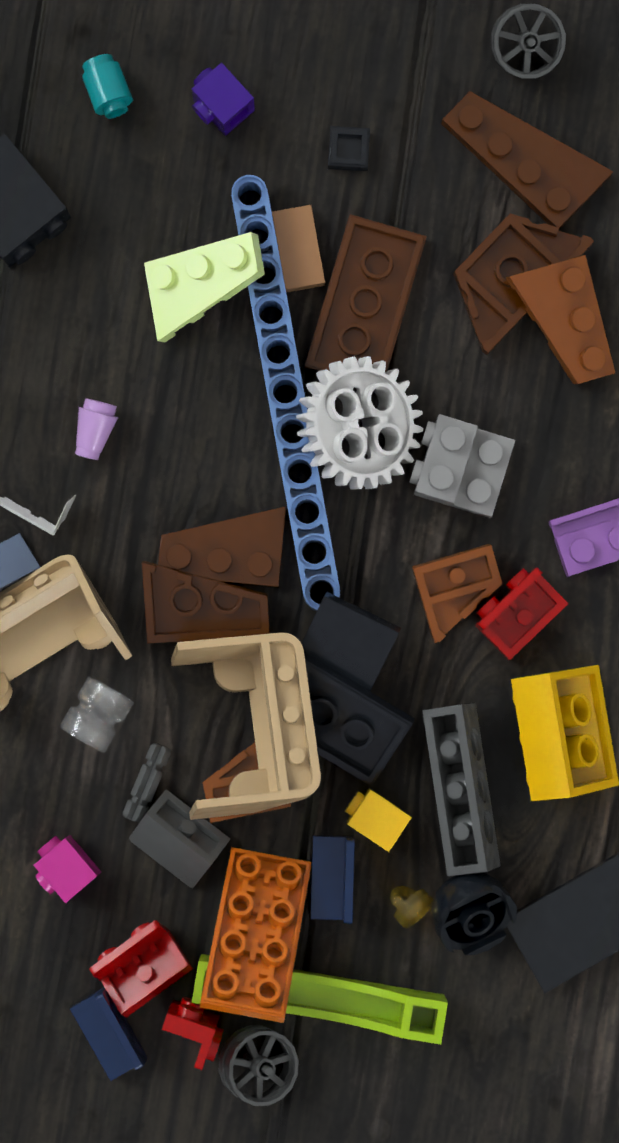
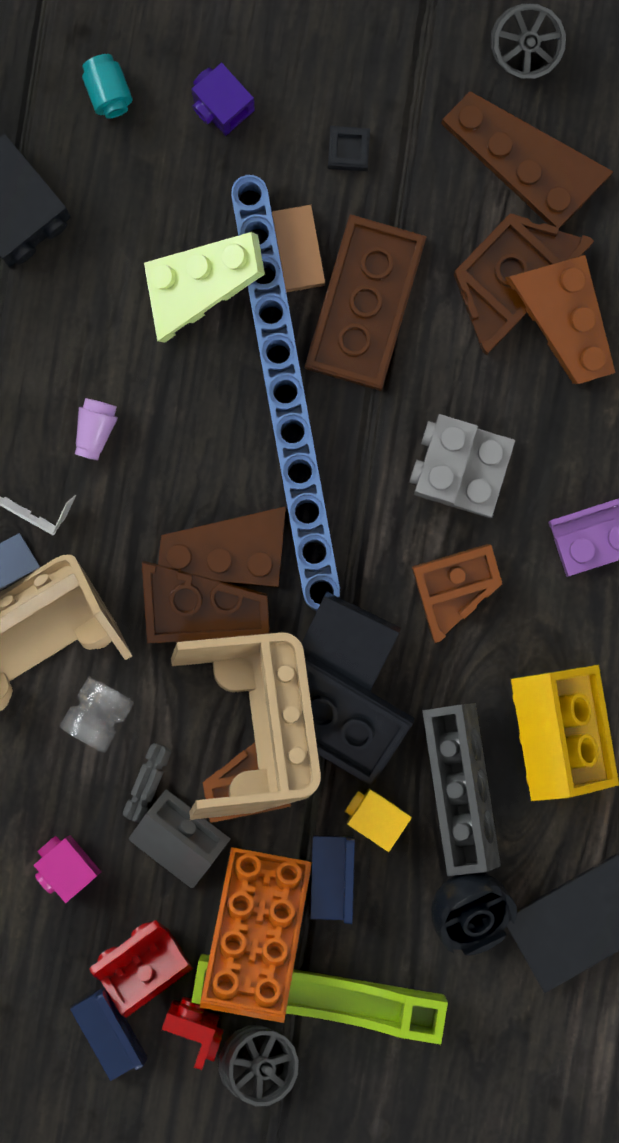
white gear [296,356,423,490] -> none
clear yellow tile [390,886,433,928] -> none
red bracket [475,567,569,661] -> none

